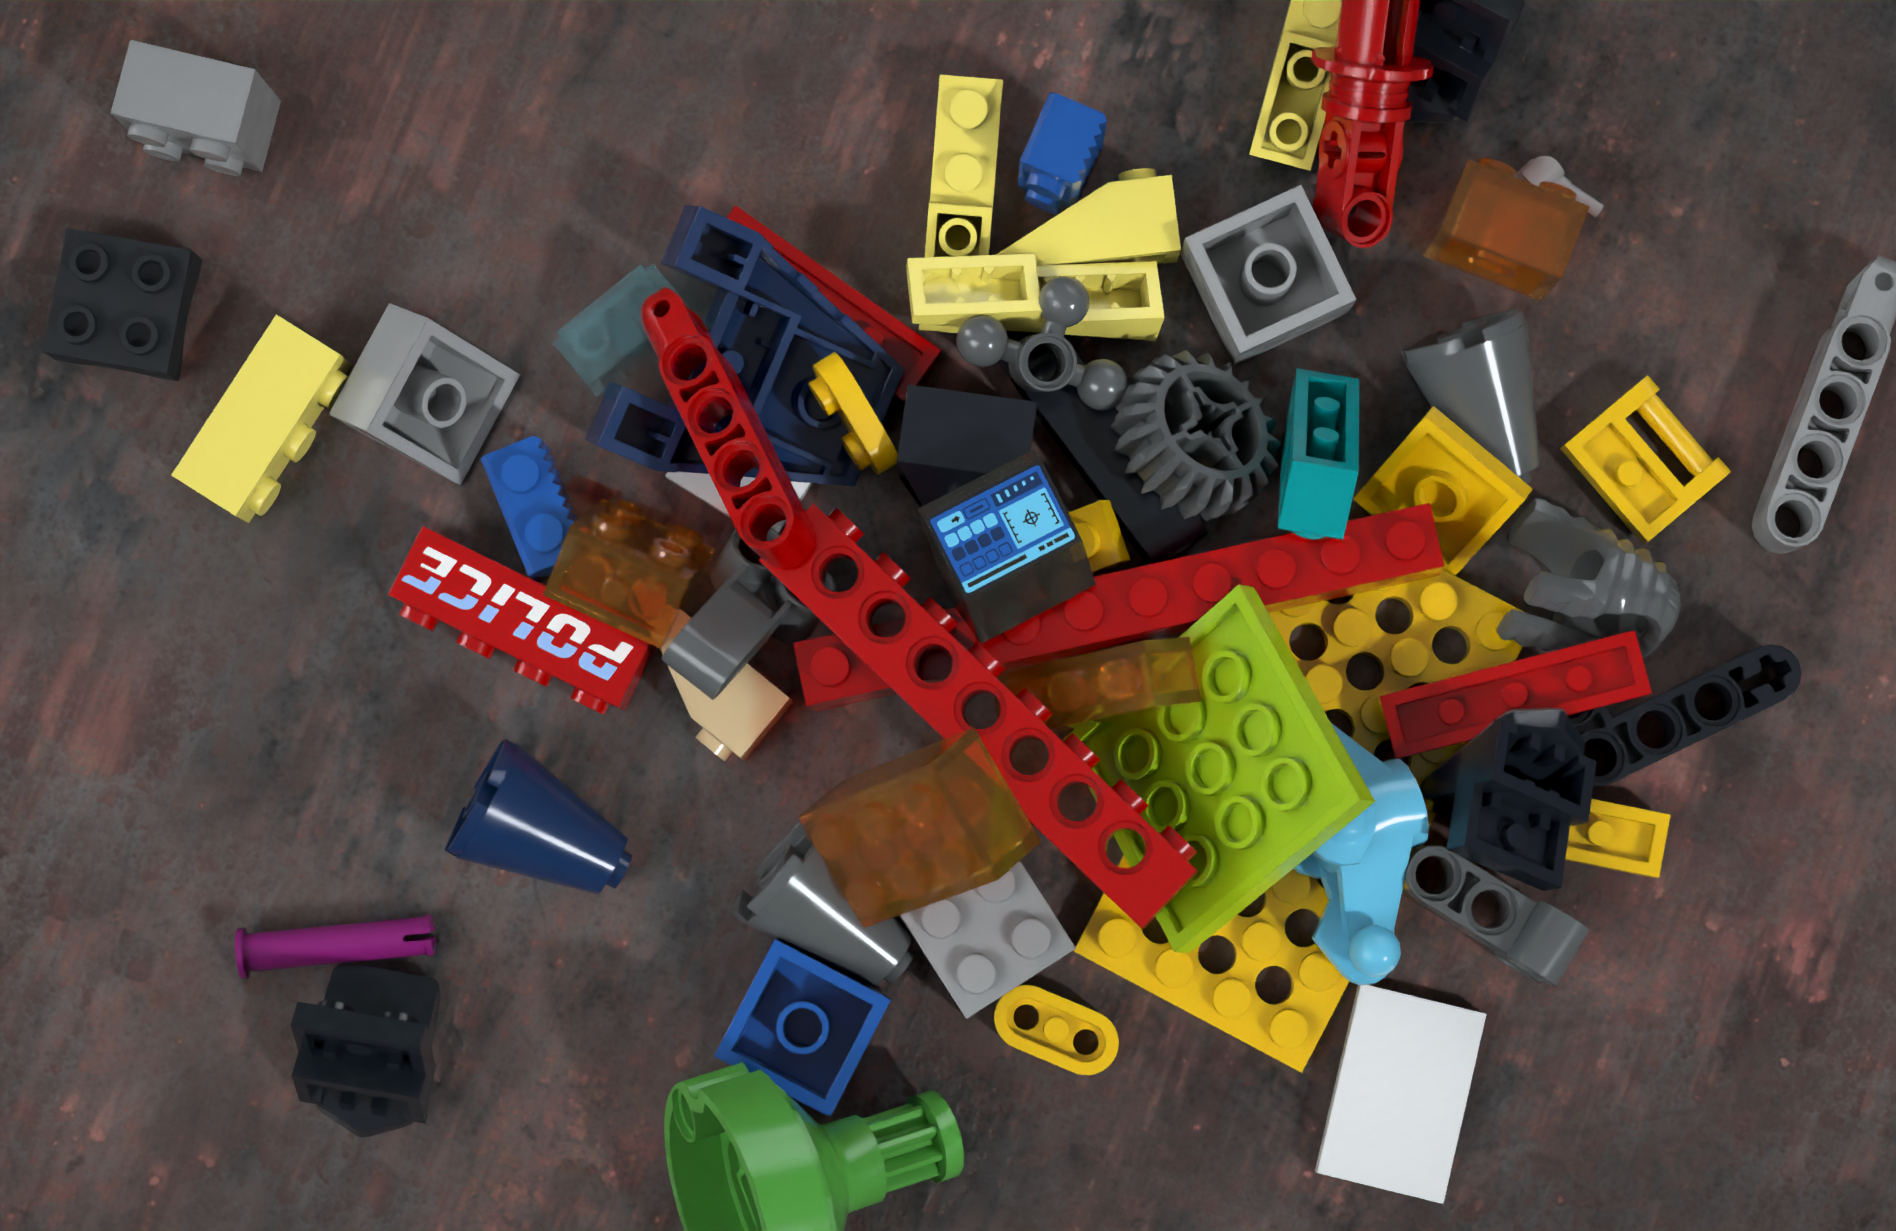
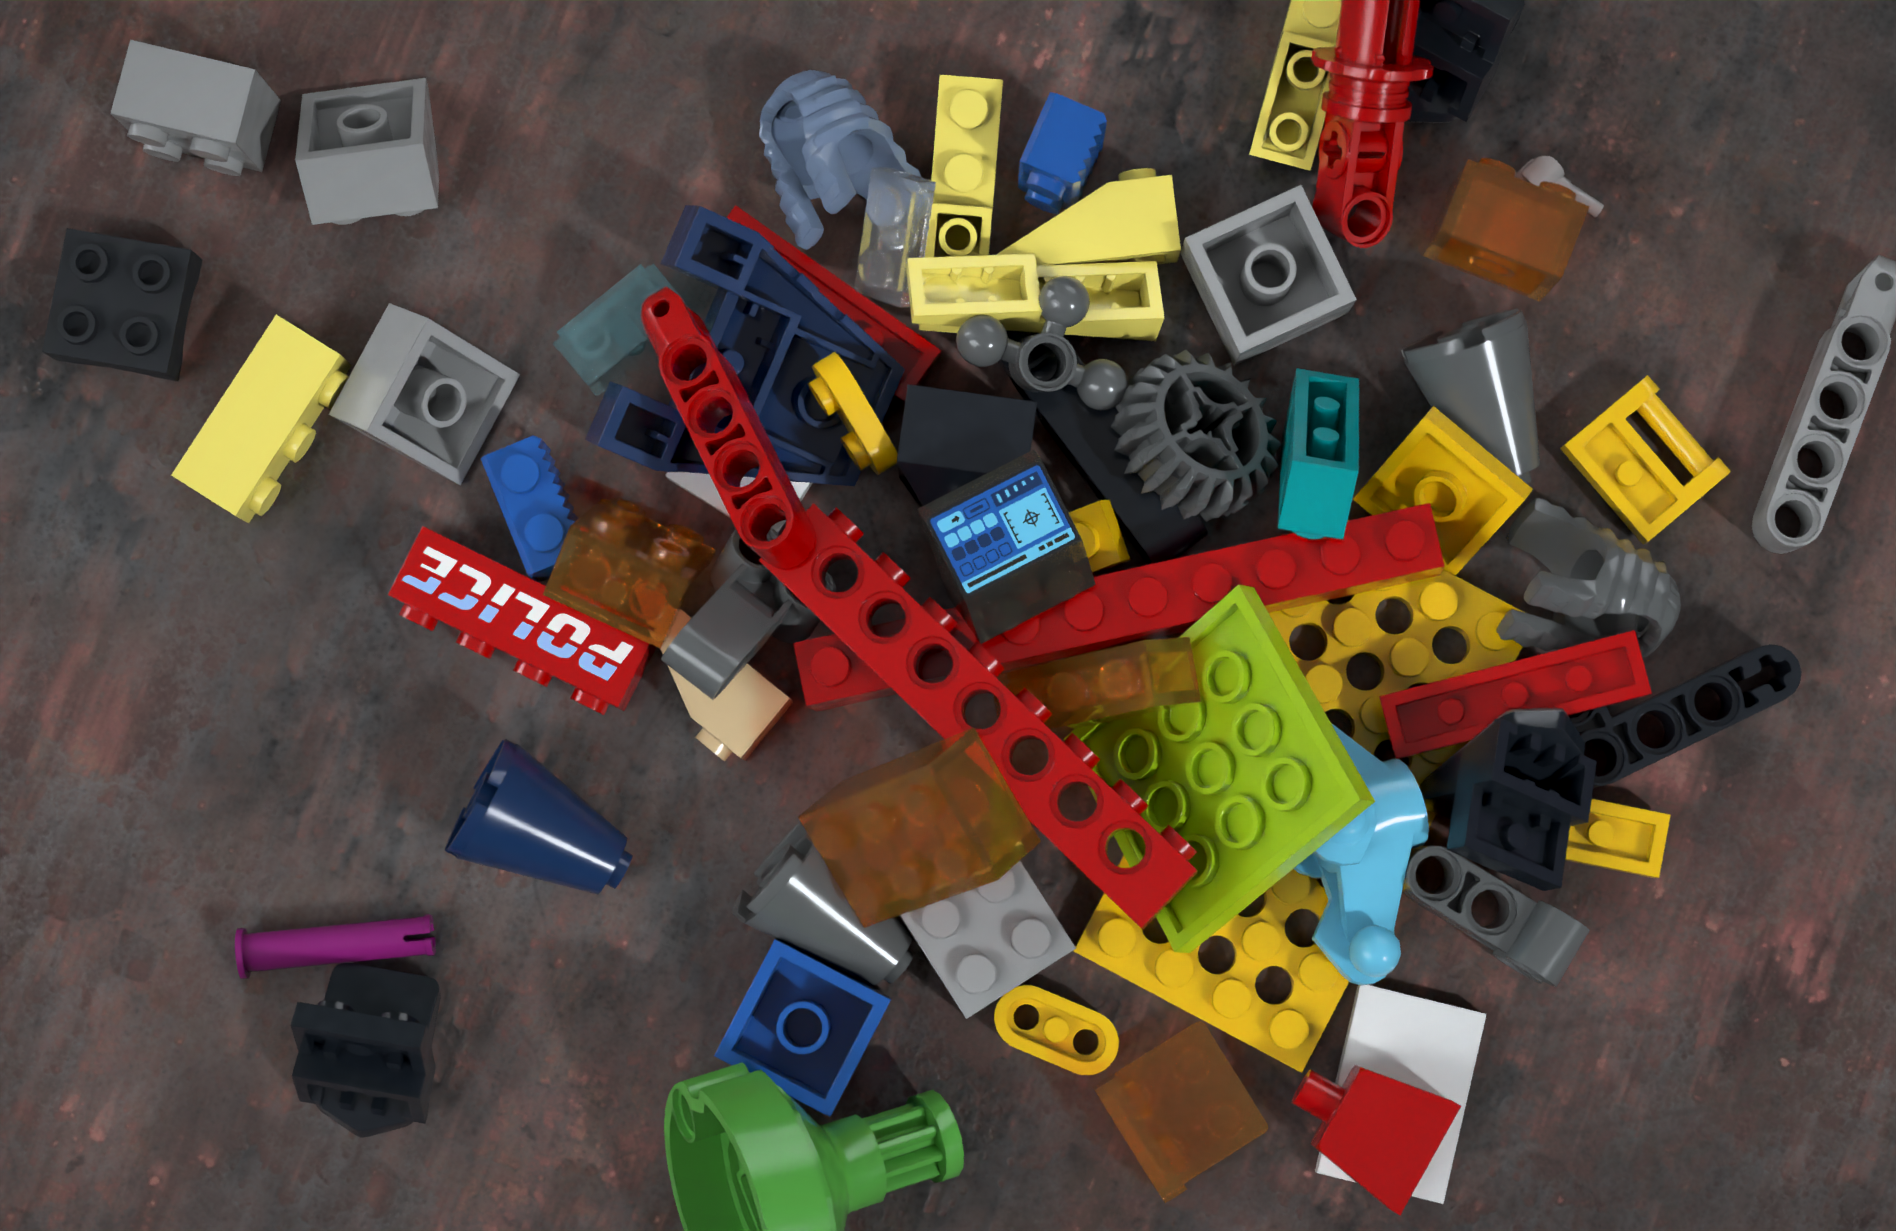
none -> light grey slope [295,78,439,225]
none -> sand blue hair [759,70,931,250]
none -> clear plate [854,167,936,308]
none -> clear orange bracket [1092,1021,1268,1203]
none -> red torso [1291,1065,1461,1215]

